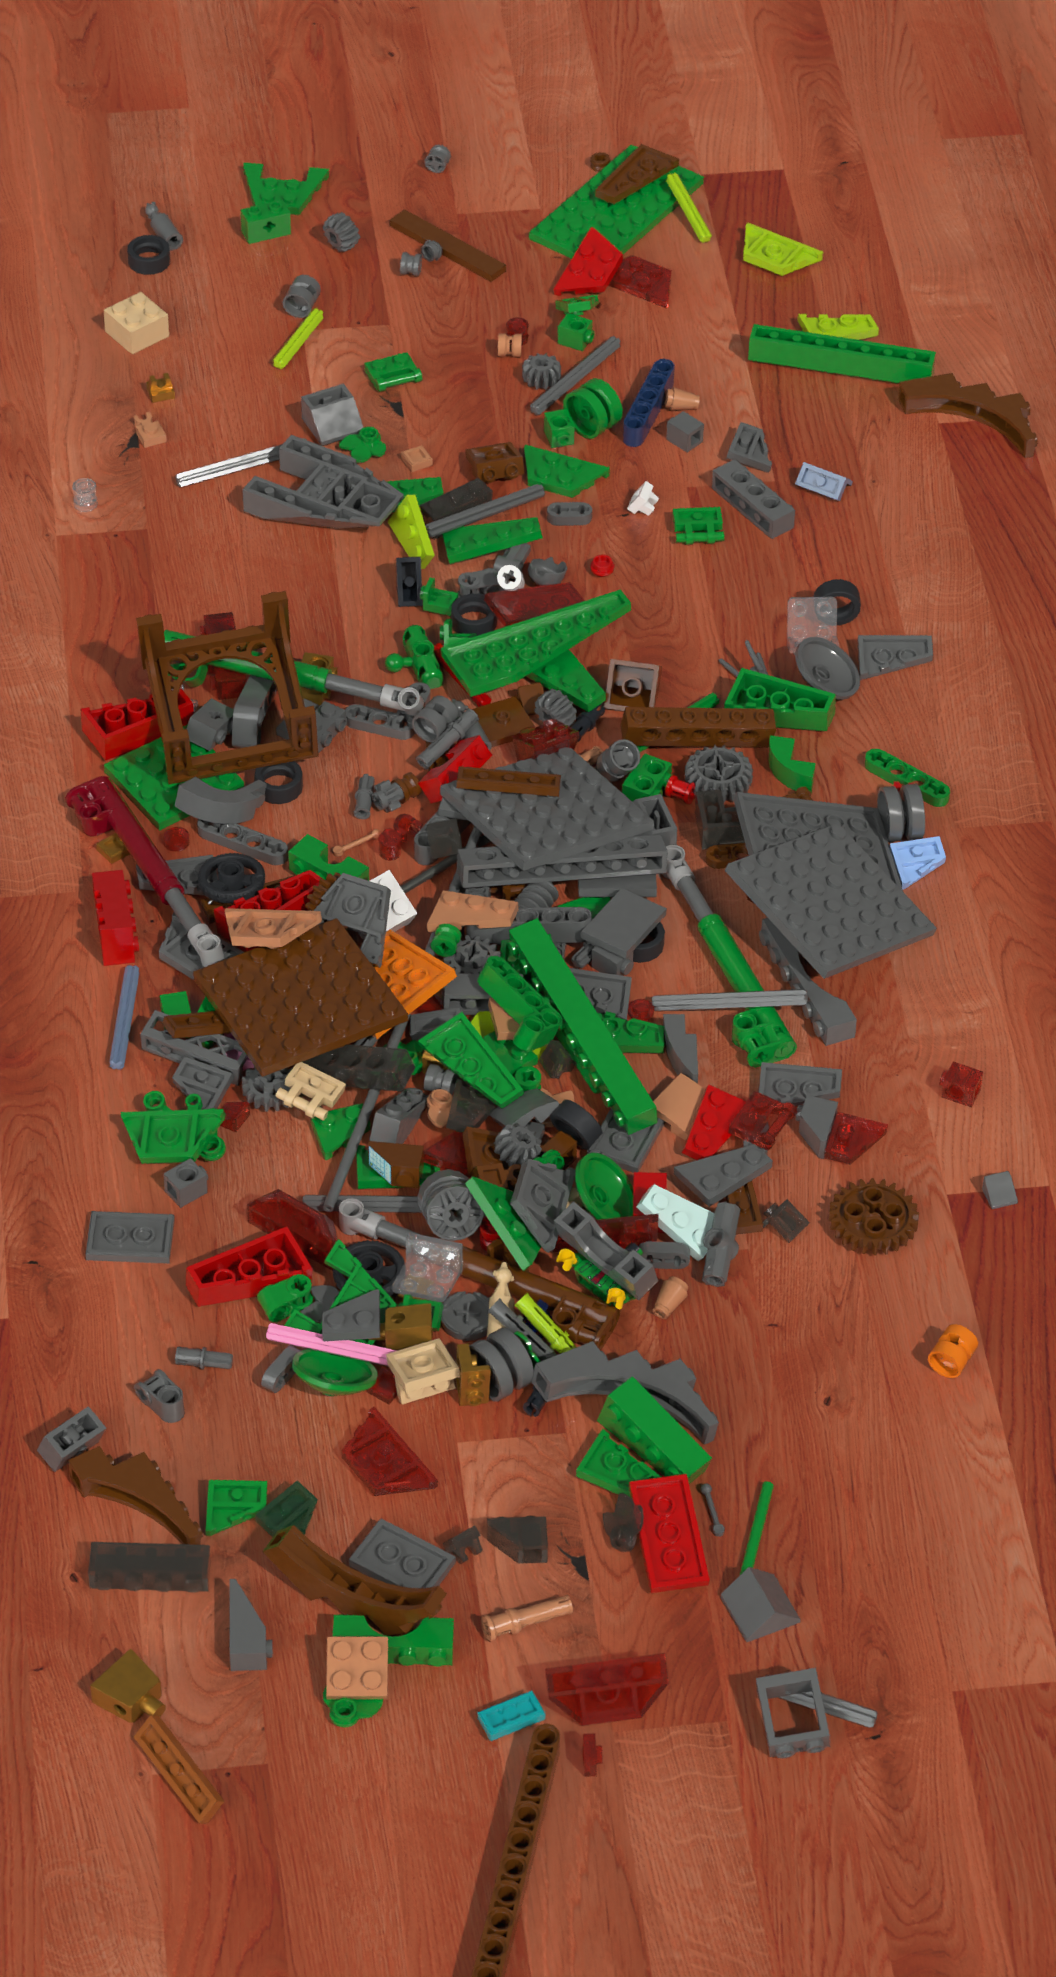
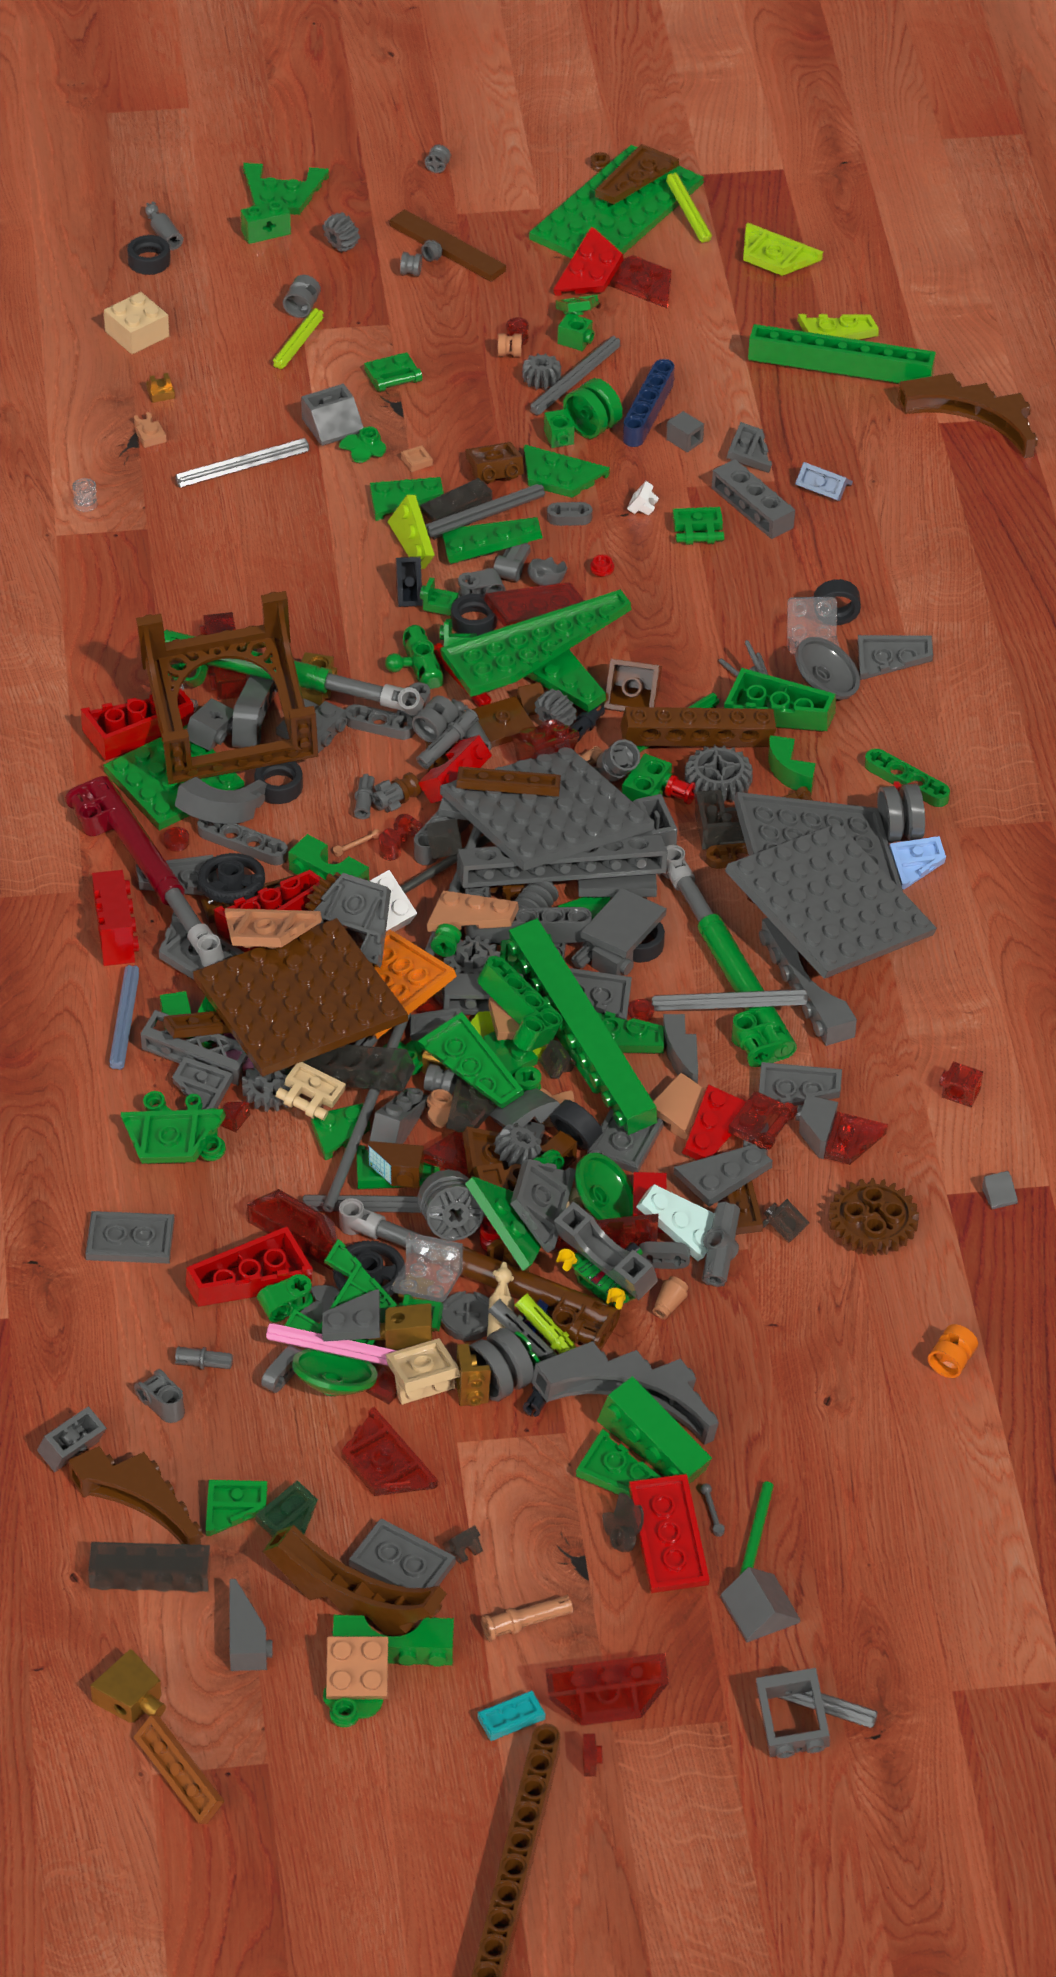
pearl gold tile [96,833,130,864] -> none
dark grey brick [163,1158,208,1208] -> none
dark grey wedge [243,435,404,528] -> none
clear smoke slope [487,1516,548,1564] -> none
white axle [497,565,525,593] -> none
nougat cone [664,387,700,410] -> none

